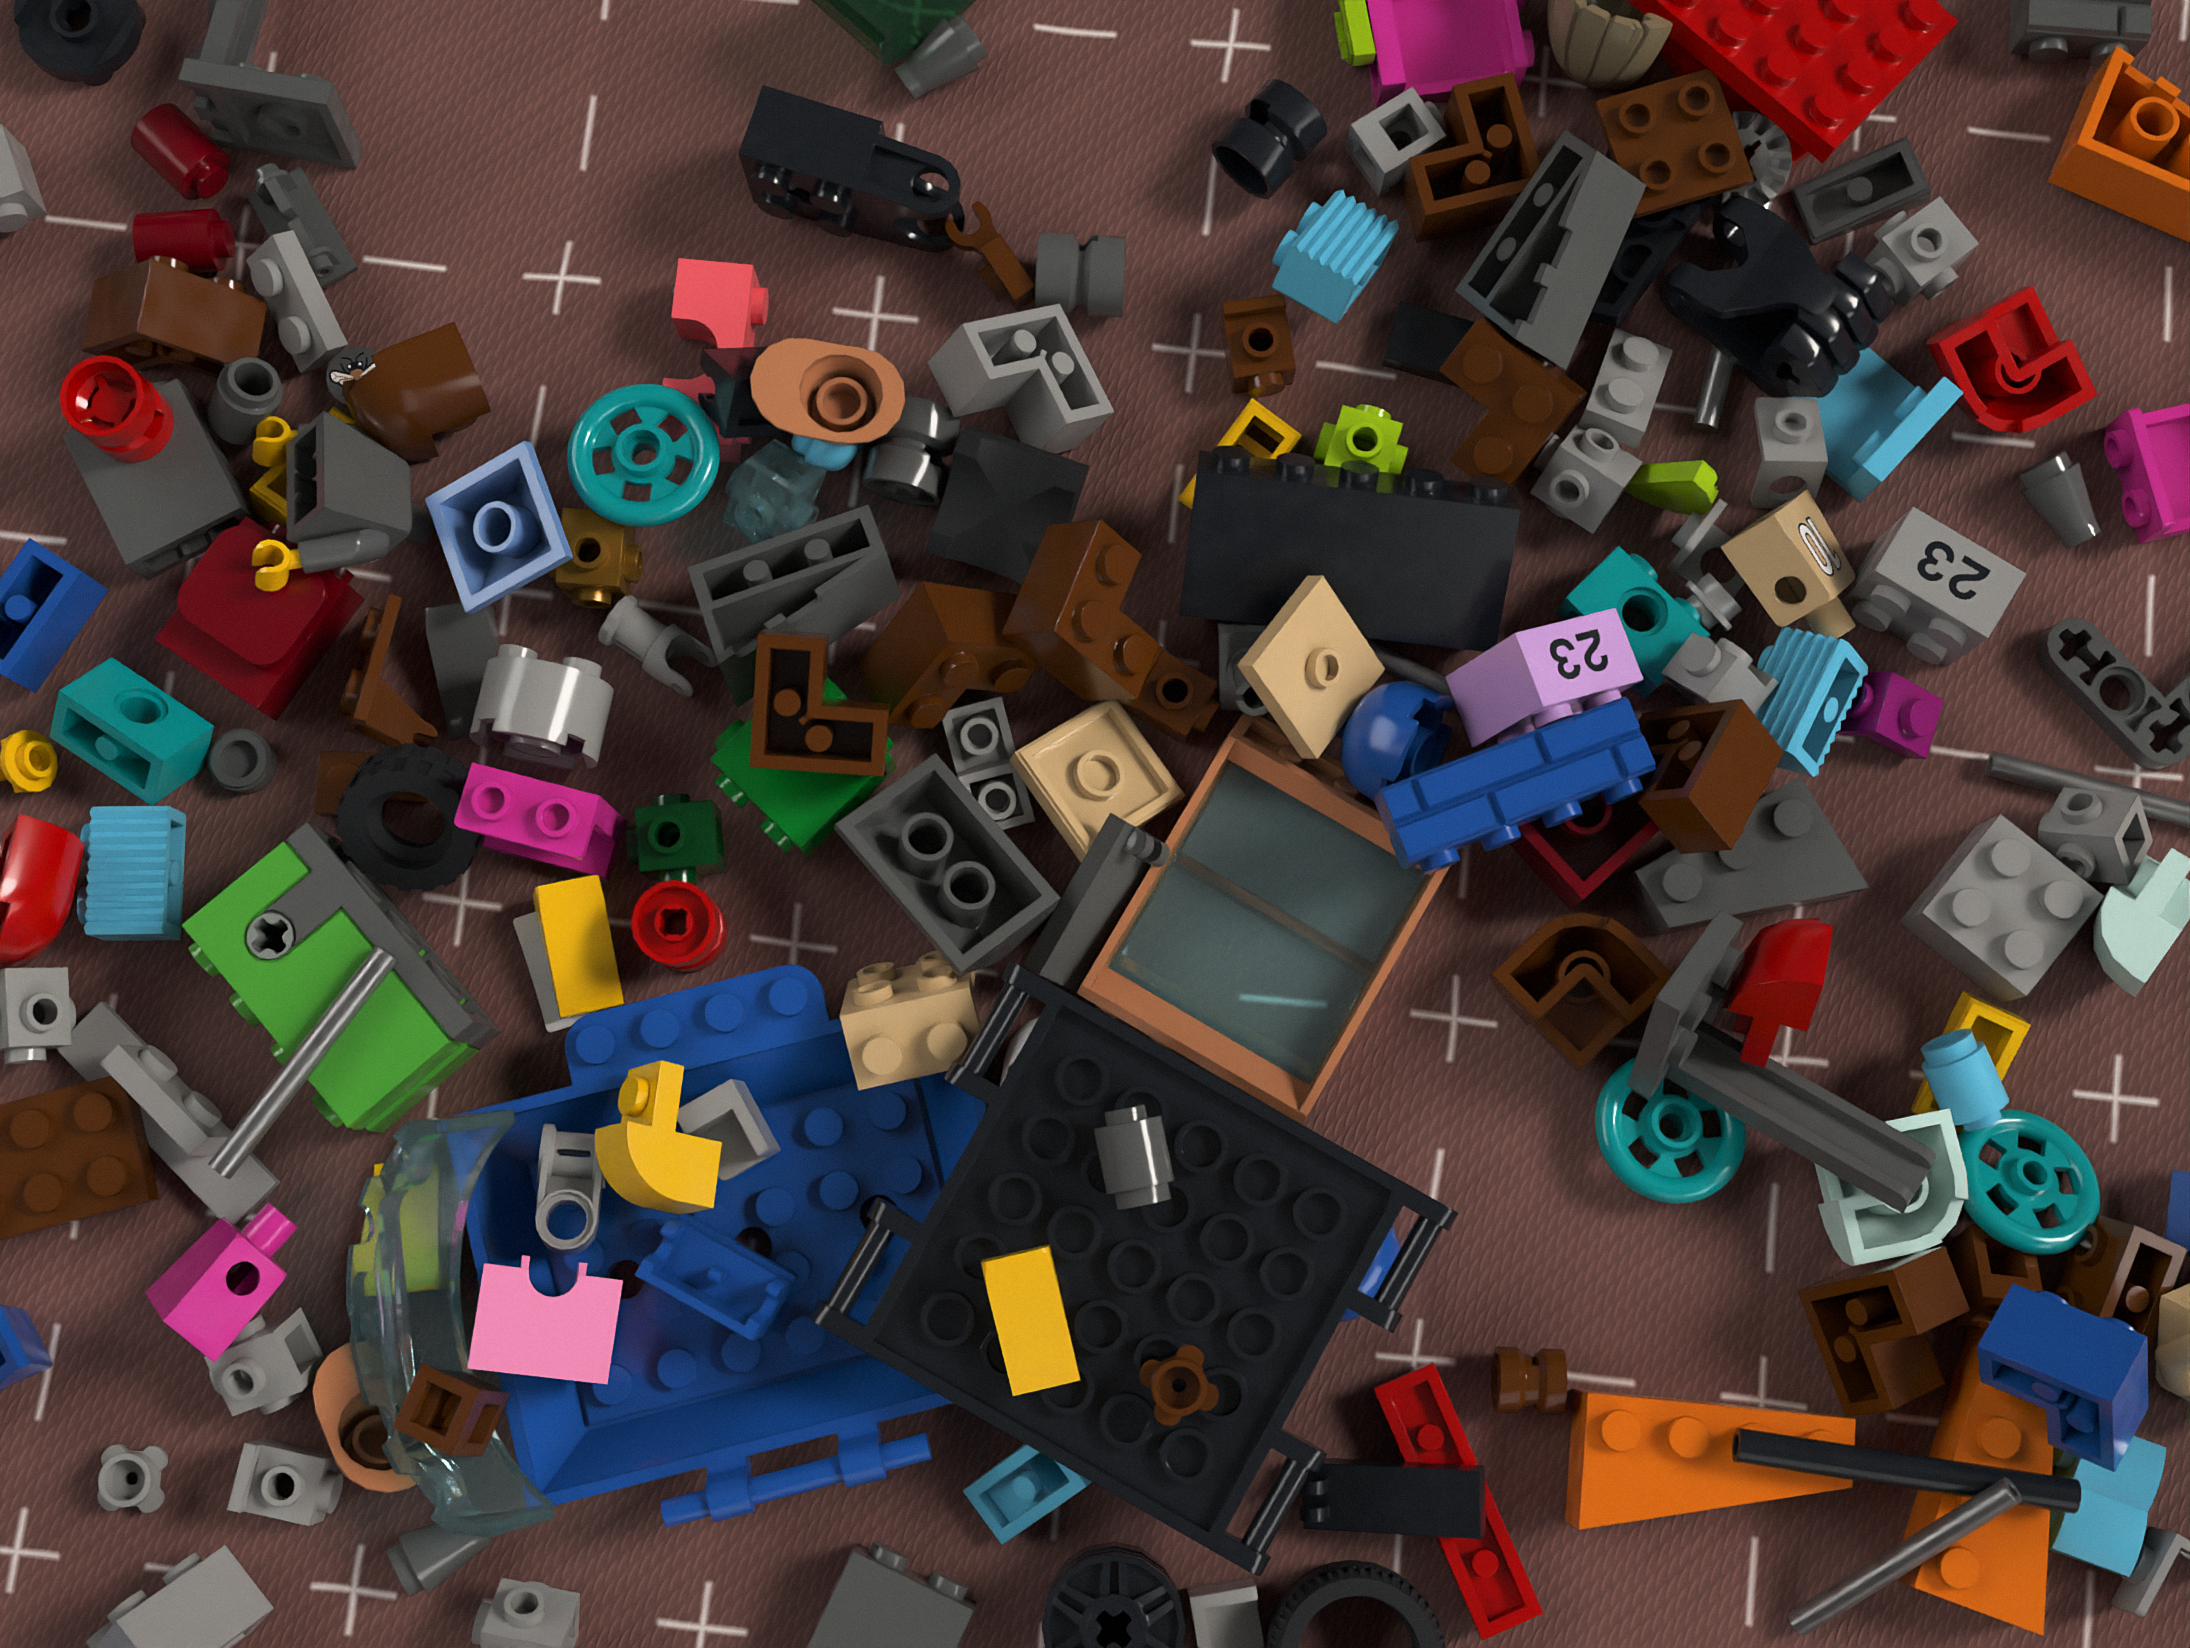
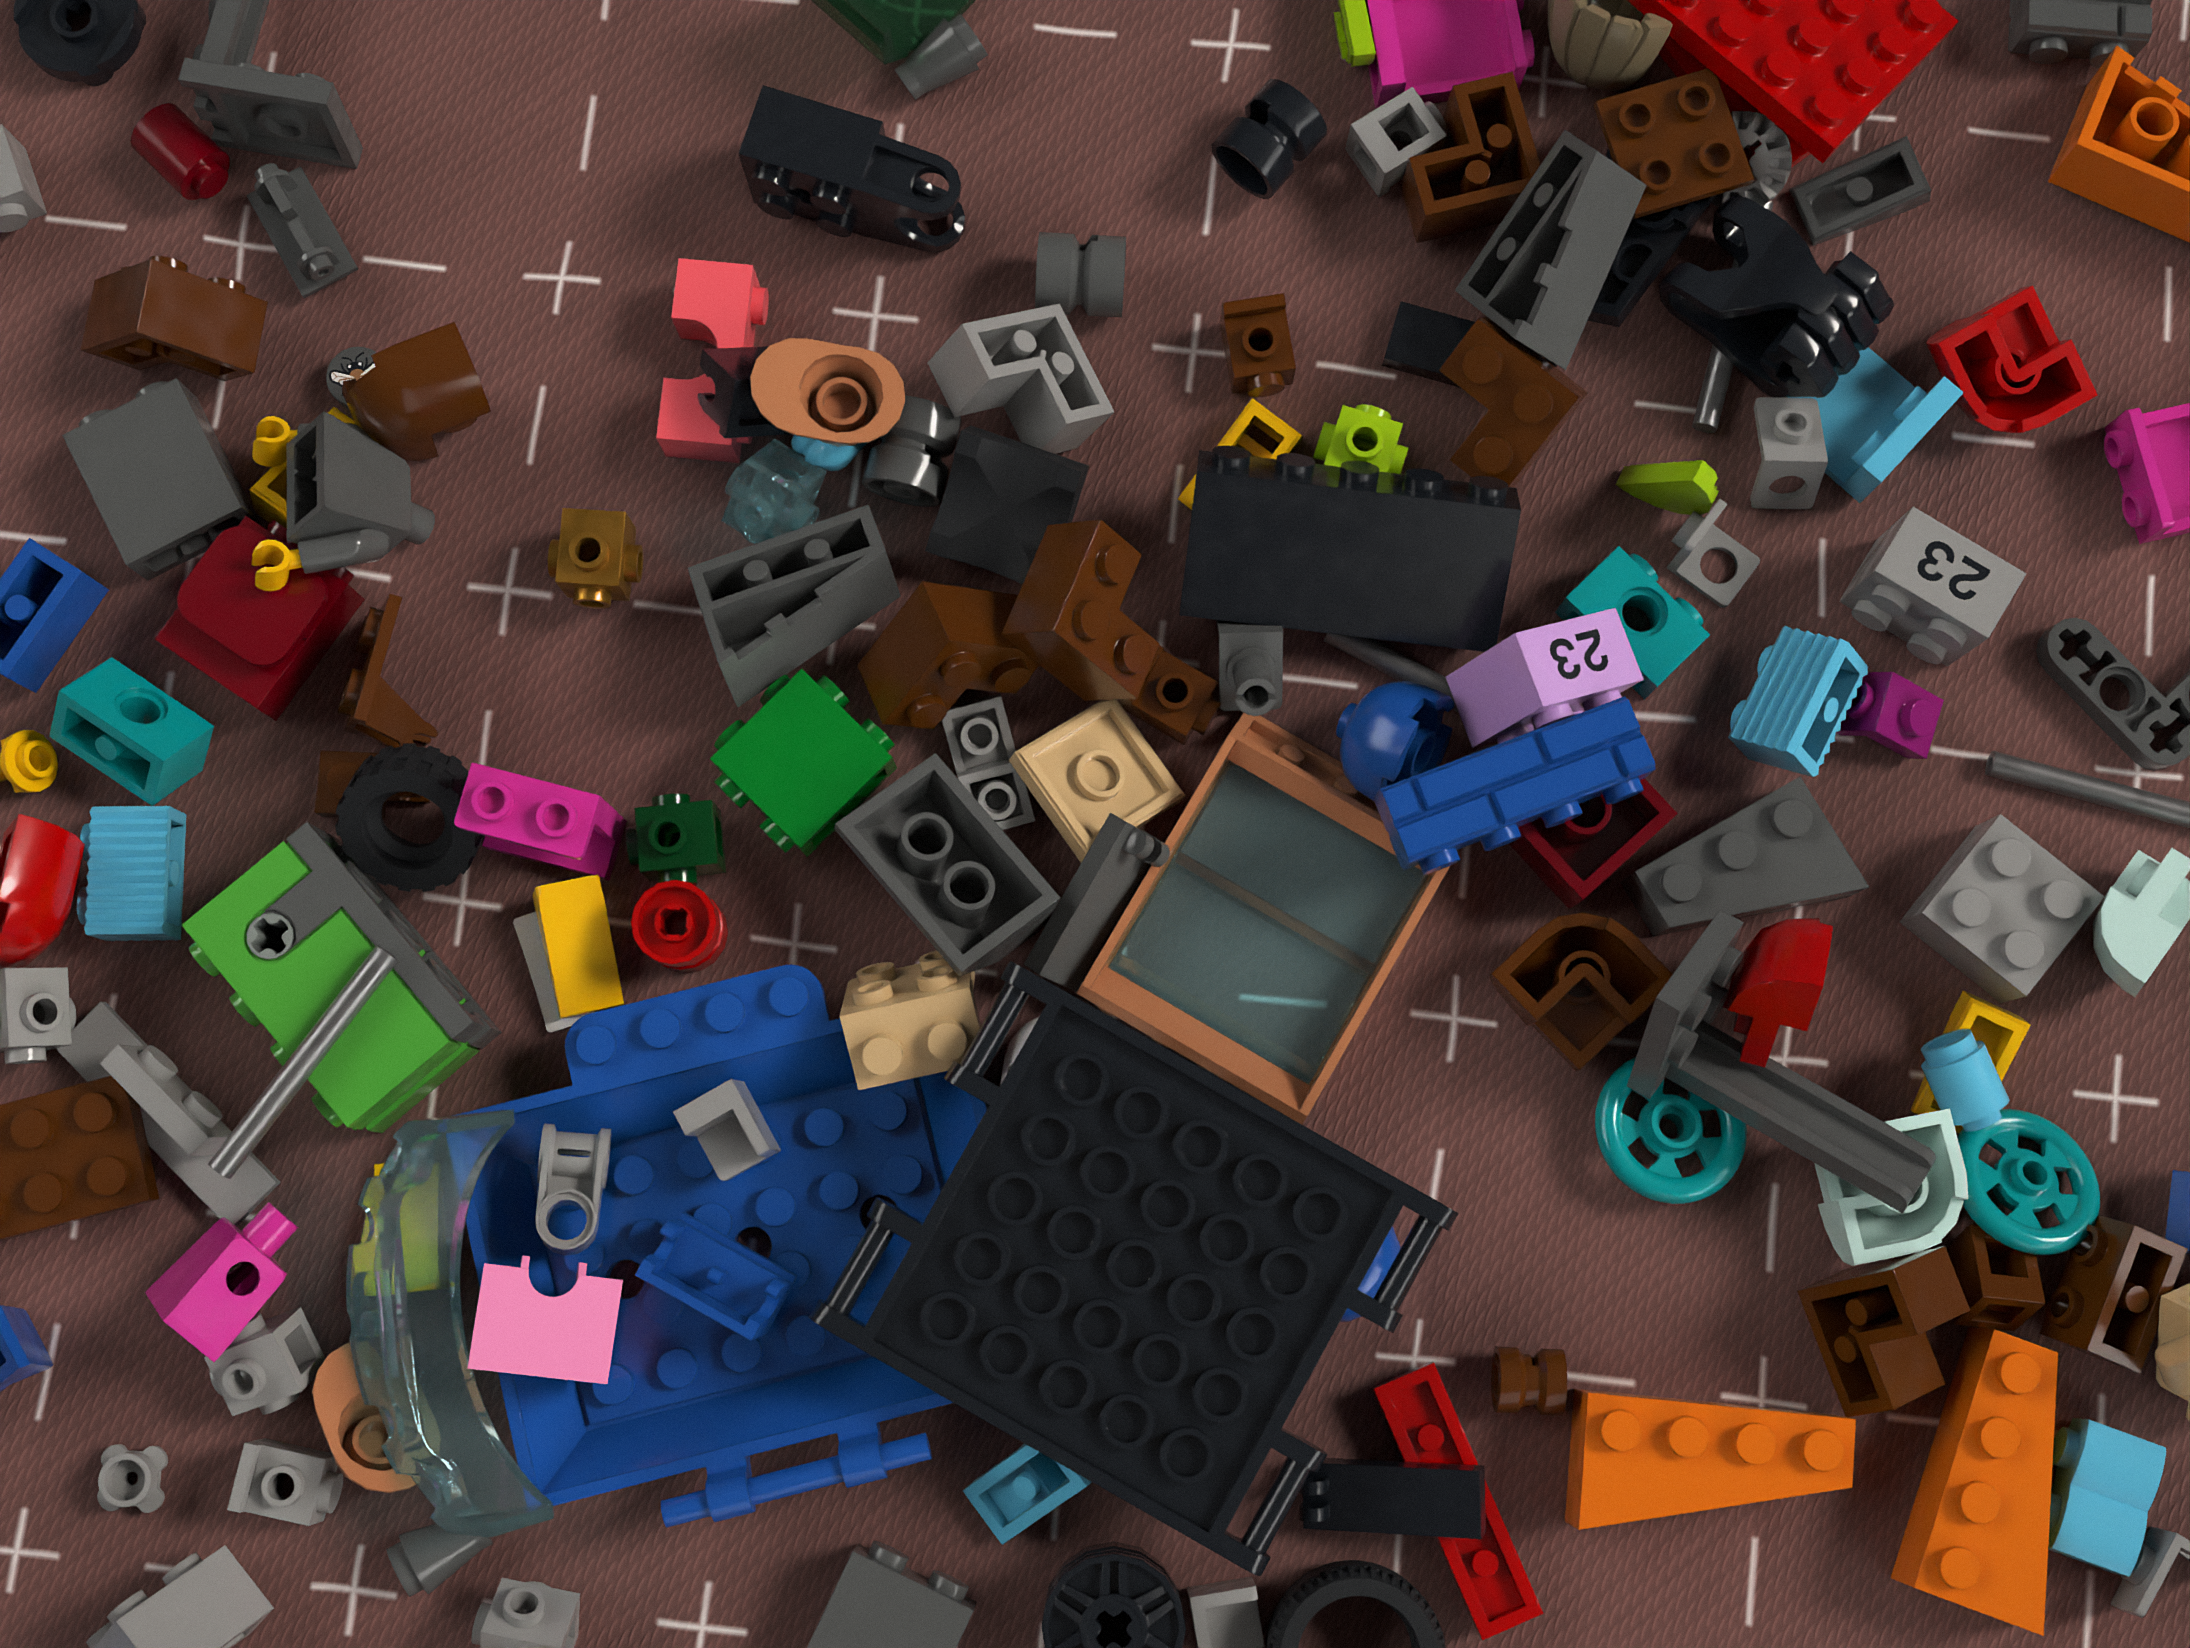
red wheel [59,355,174,463] -> none
dark red brick [132,208,235,273] -> none
dark grey brick [207,357,283,445] -> none
dark grey tile [208,729,278,795] -> none
light grey plate [246,230,348,373] -> none
reddish brown brick [392,1363,511,1457] -> none
dark grey slope [423,602,500,740] -> none
medium blue slope [425,441,573,614] -> none
light grey brick [469,644,614,769] -> none
teal plate [567,383,720,527] -> none
yellow brick [595,1060,722,1215] -> none
light grey piece [598,595,718,697] -> none
reddish brown brick [749,629,890,777] -> none
reddish brown plate [945,201,1035,311] -> none
yellow slope [981,1244,1080,1396] -> none
dark grey brick [1094,1104,1174,1210] -> none
reddish brown plate [1139,1344,1219,1426] -> none
tan plate [1237,575,1385,759] -> none
medium azure brick [1272,190,1399,325] -> none
light grey brick [1530,422,1642,534] -> none
light grey plate [1578,327,1673,449] -> none
reddish brown brick [1638,699,1784,854] -> none
light grey brick [1661,632,1778,714] -> none
light grey plate [1684,572,1742,631] -> none
tan torso [1721,489,1856,639] -> none
black piece [1732,1428,2081,1514] -> none
flat silver piece [1788,1477,2022,1636] -> none
light grey brick [1864,196,1979,308] -> none
blue brick [1977,1283,2149,1472] -> none
dark grey cone [2018,450,2101,549] -> none
light grey brick [2038,787,2153,885] -> none

